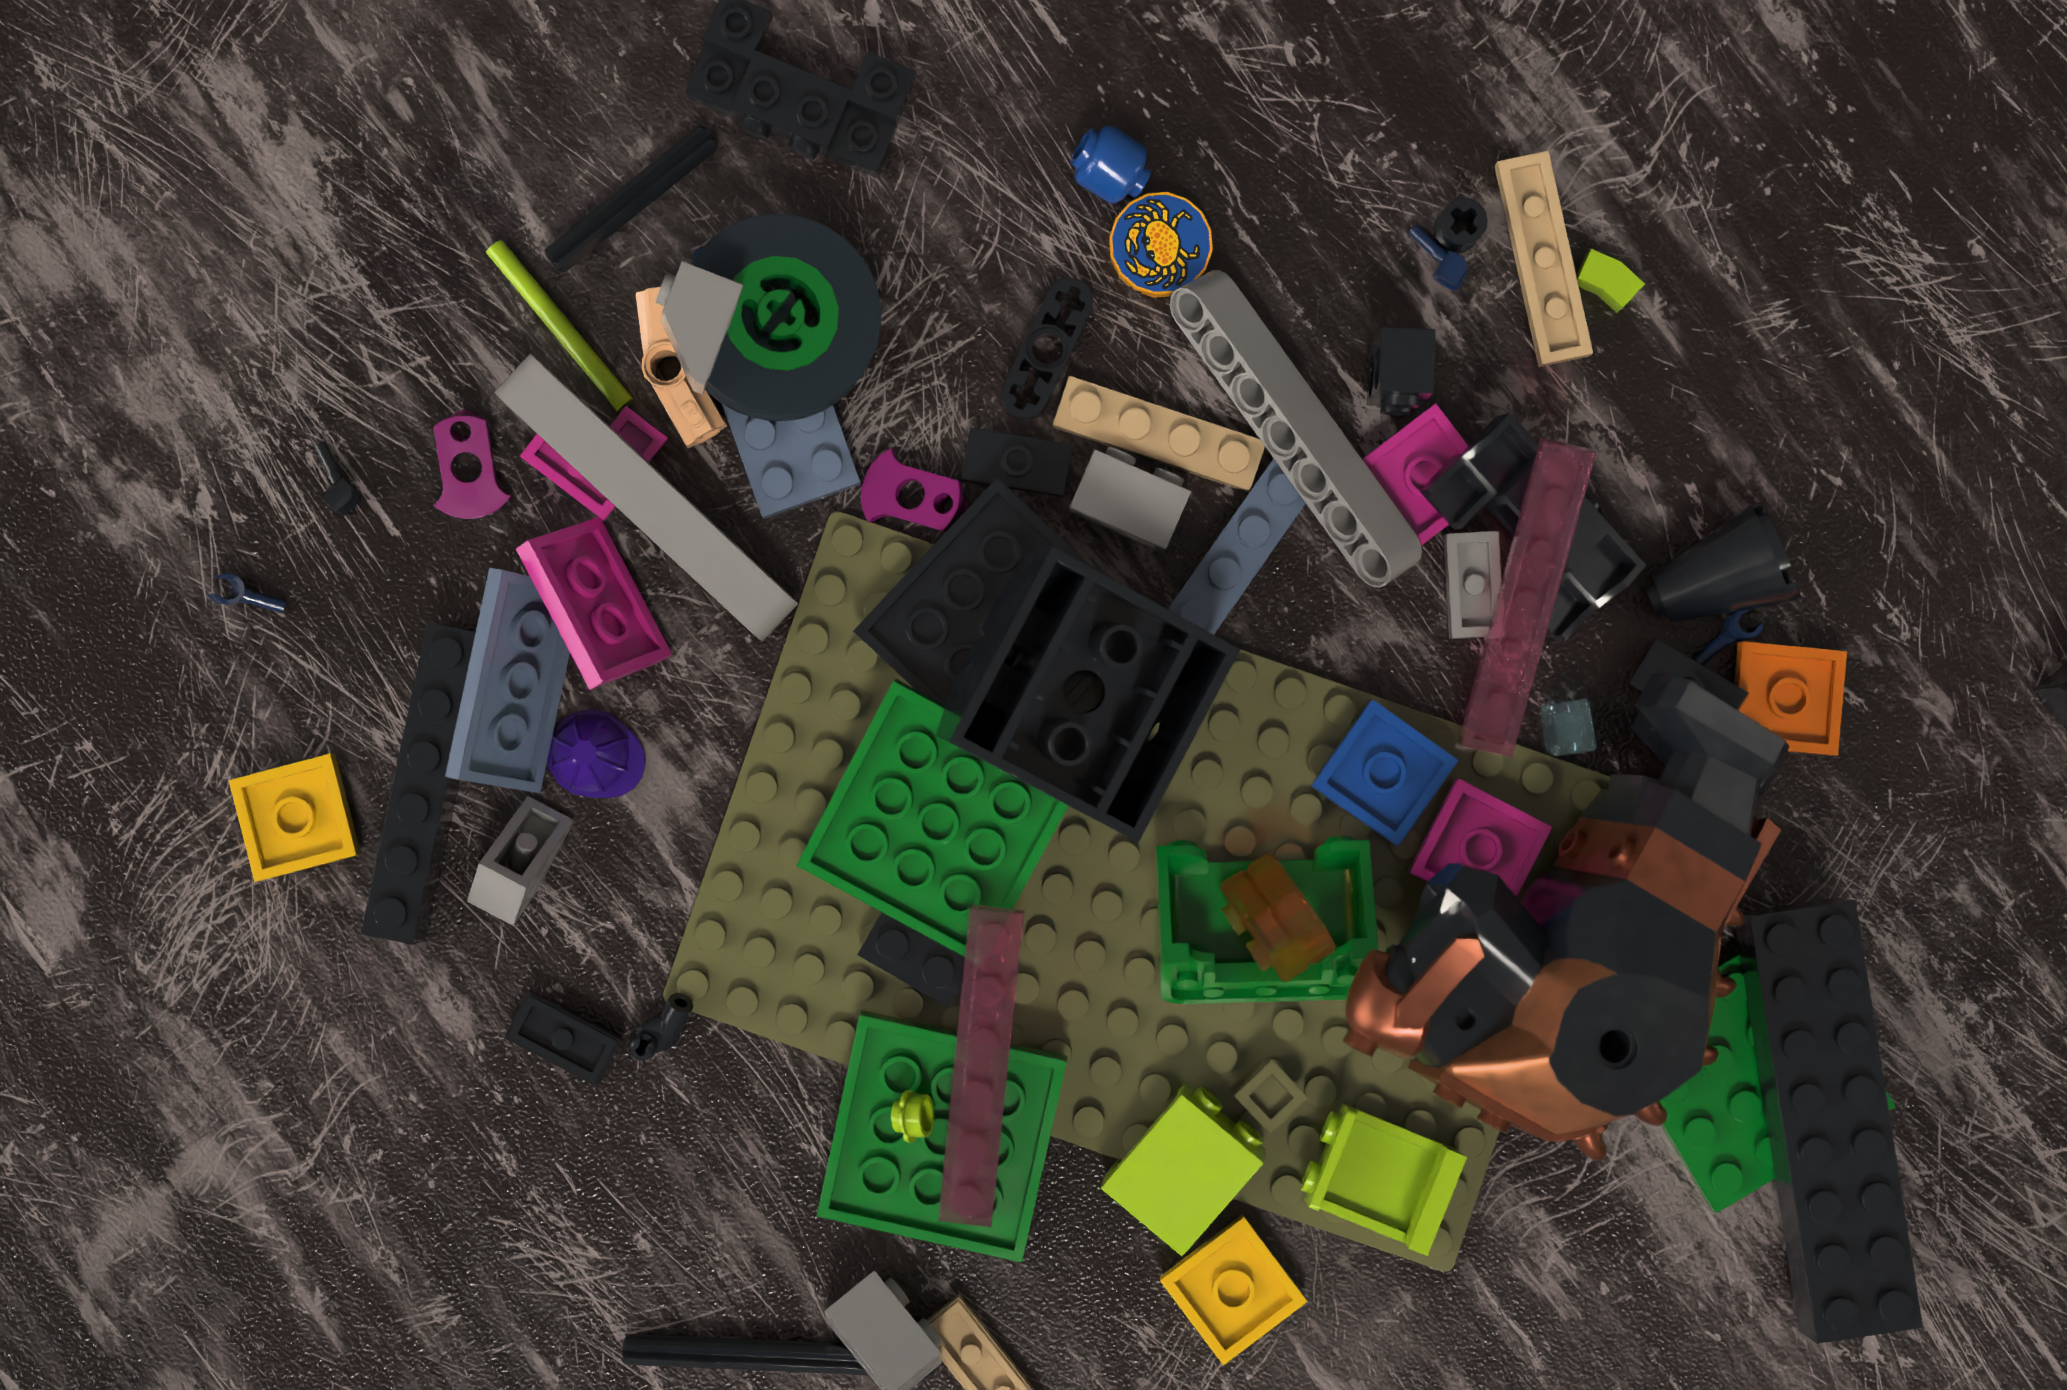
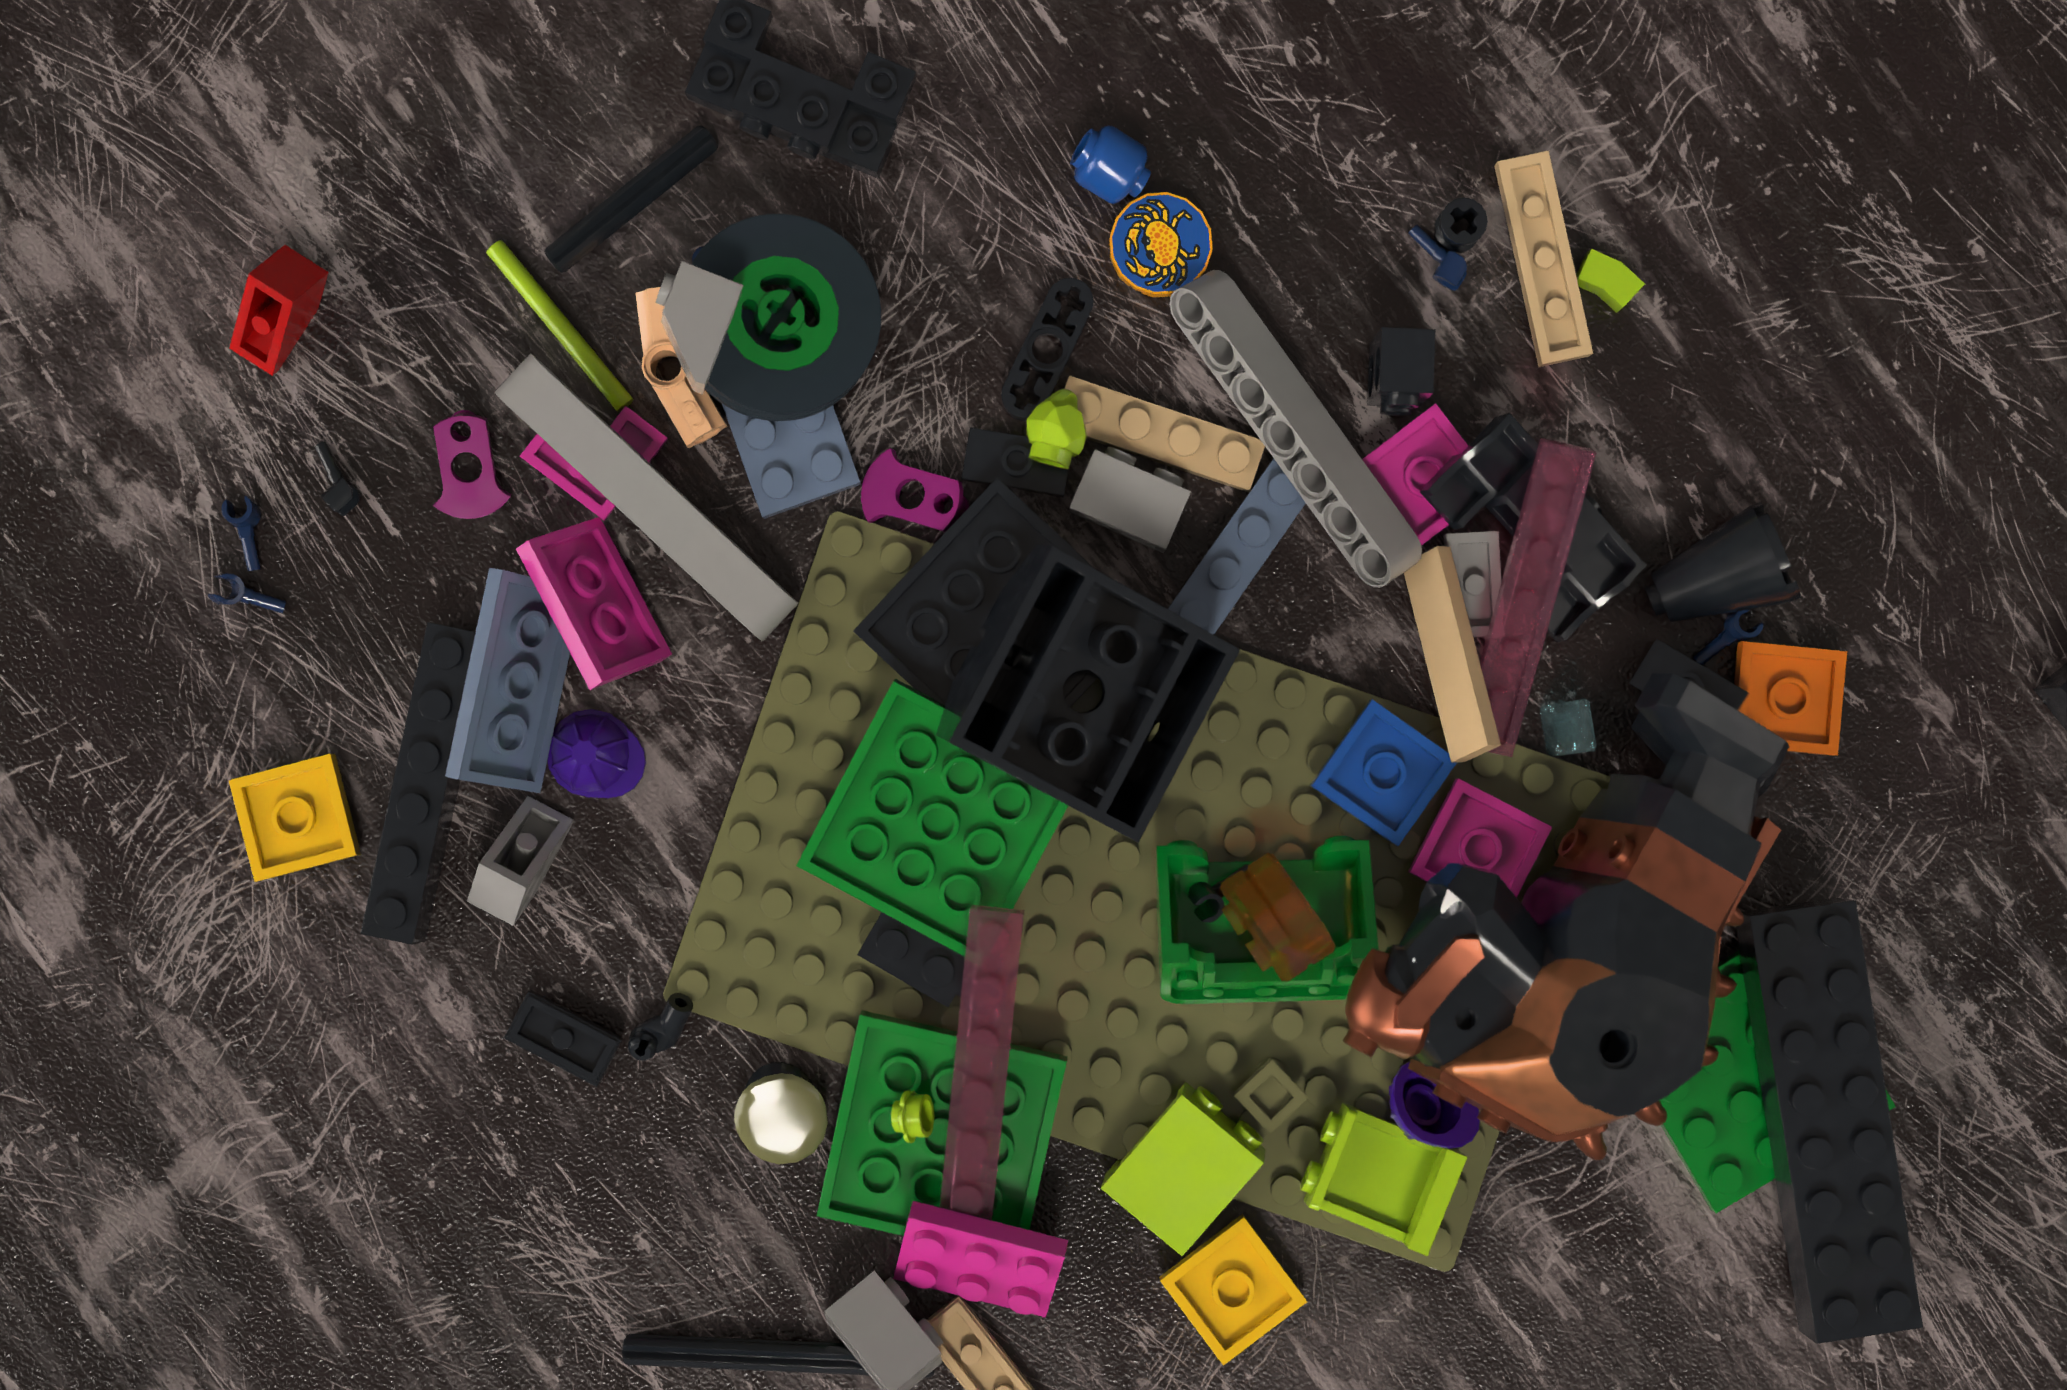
none -> dark blue hand [221,496,261,572]
none -> red slope [229,245,329,376]
none -> piece [734,1062,828,1165]
none -> dark pink plate [893,1201,1068,1317]
none -> lime rock [1027,389,1087,469]
none -> black hand [1188,864,1253,923]
none -> dark purple piece [1389,1061,1480,1149]
none -> tan tile [1404,546,1501,763]

